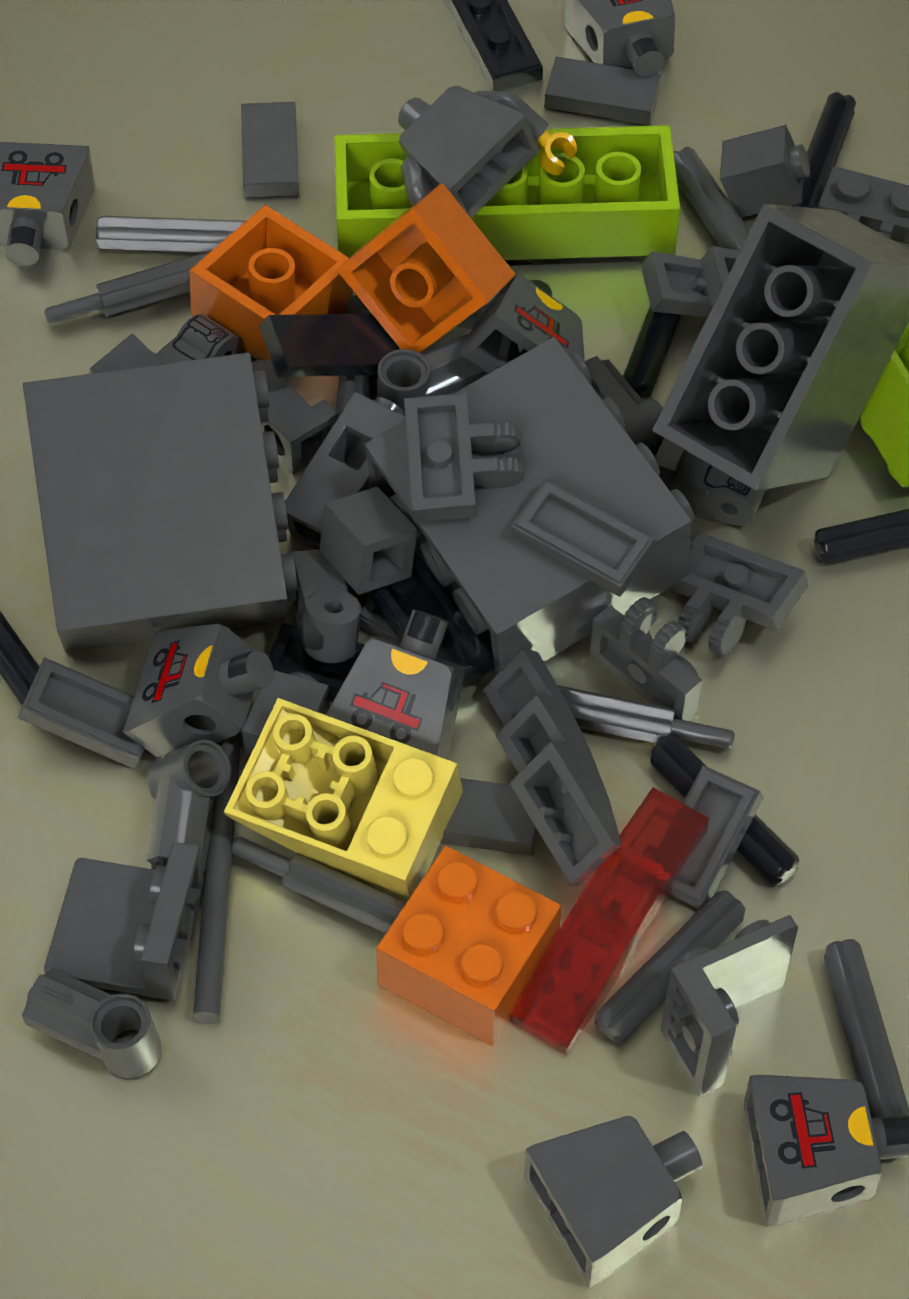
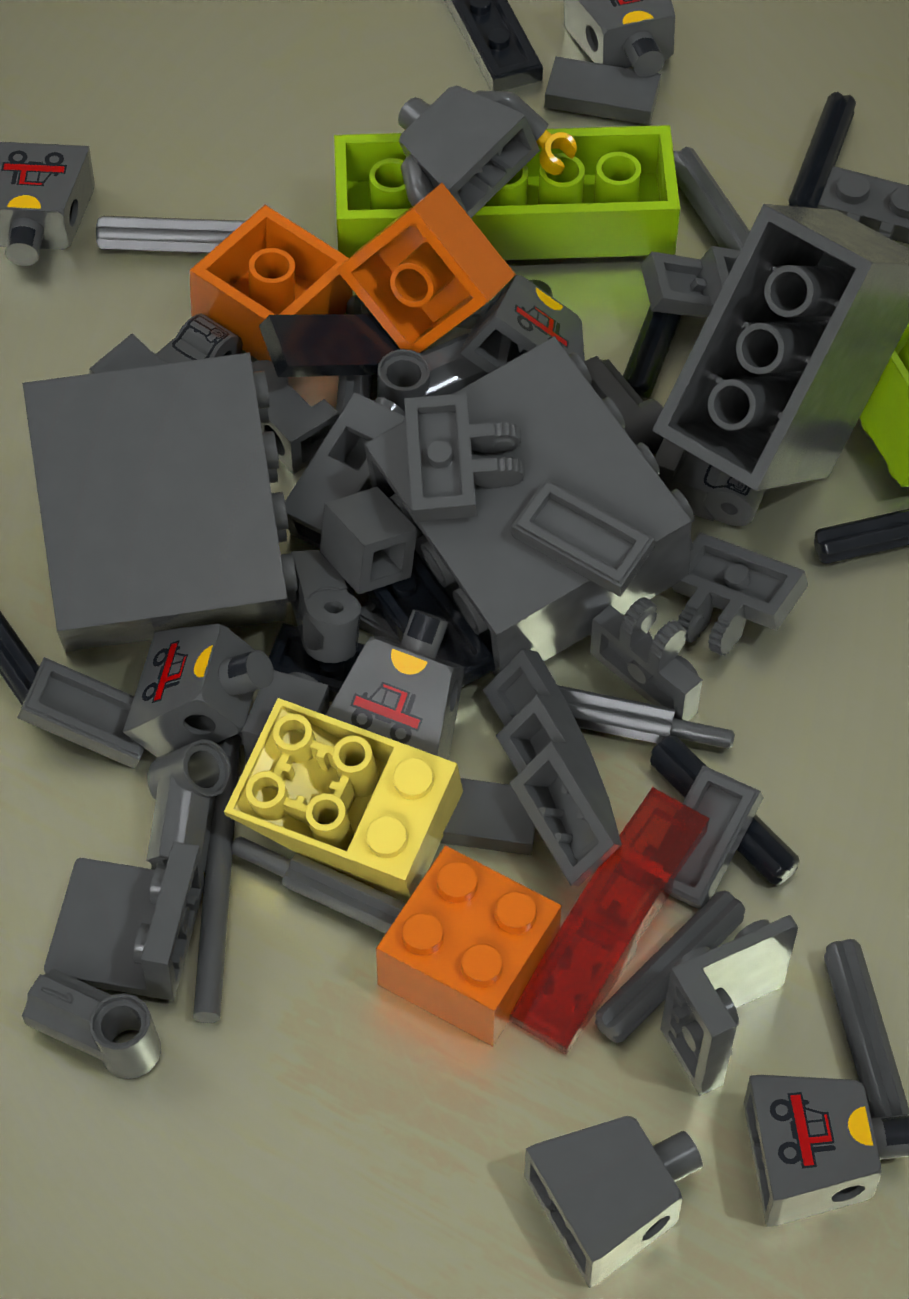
dark grey axle [44,252,207,324] -> none
dark grey tile [241,102,299,197] -> none
dark grey brick [720,125,810,218] -> none

